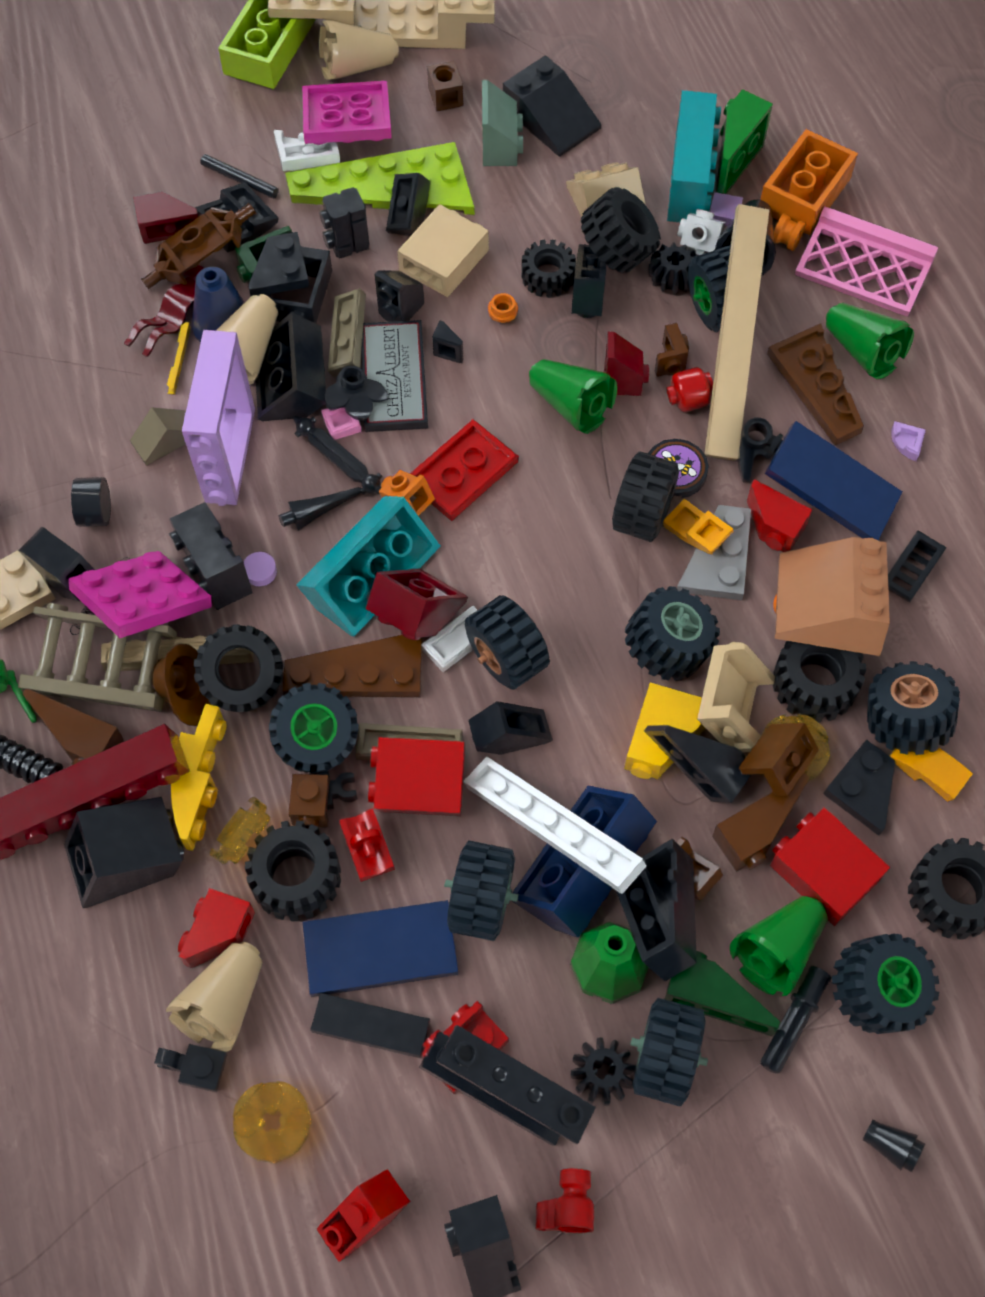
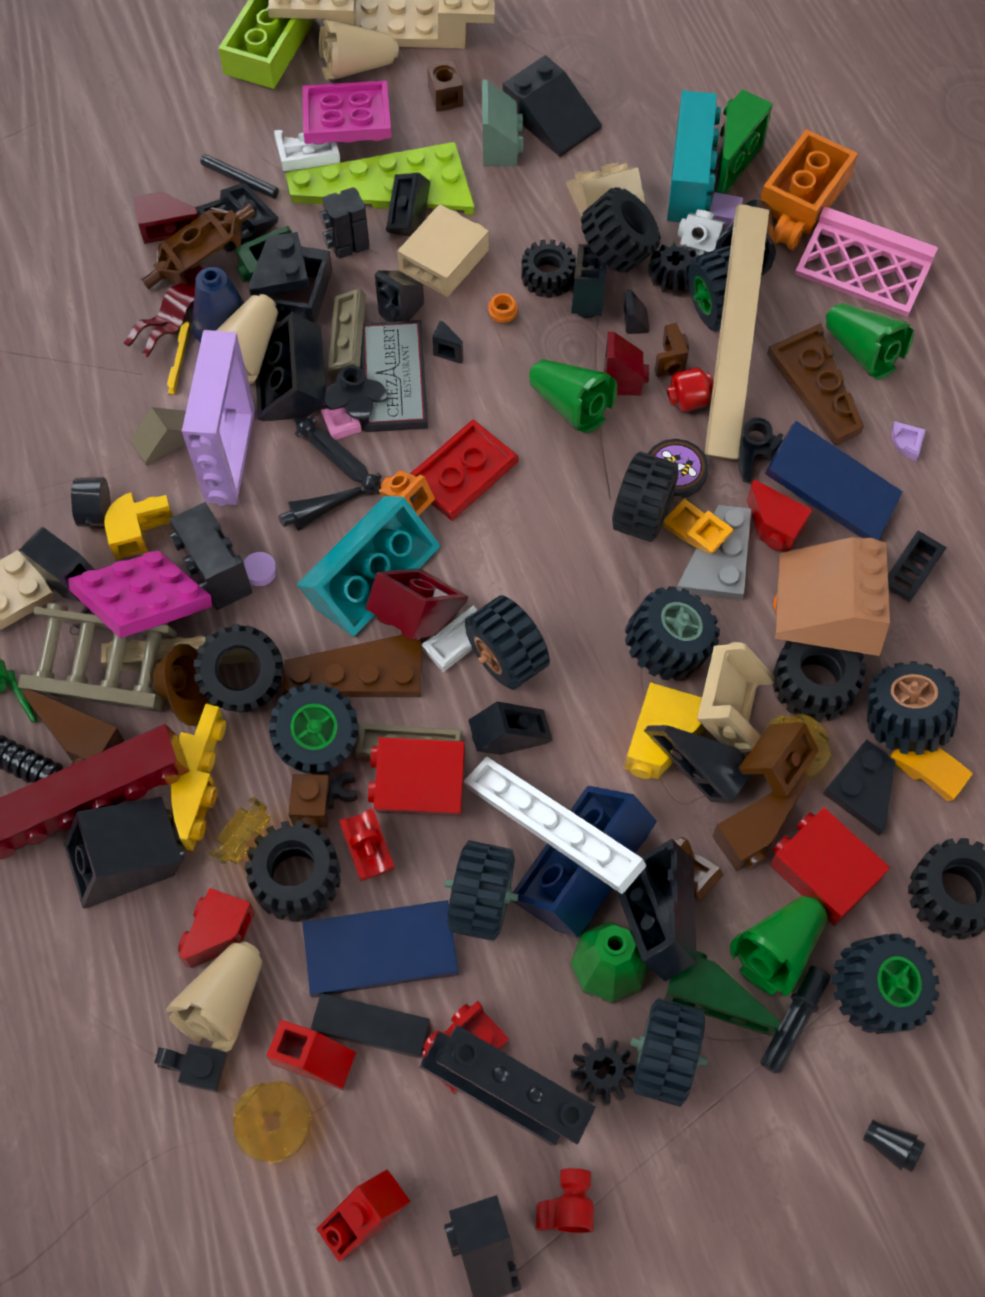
none -> yellow brick [104,492,173,560]
none -> red slope [266,1019,357,1090]
none -> black slope [623,290,649,334]

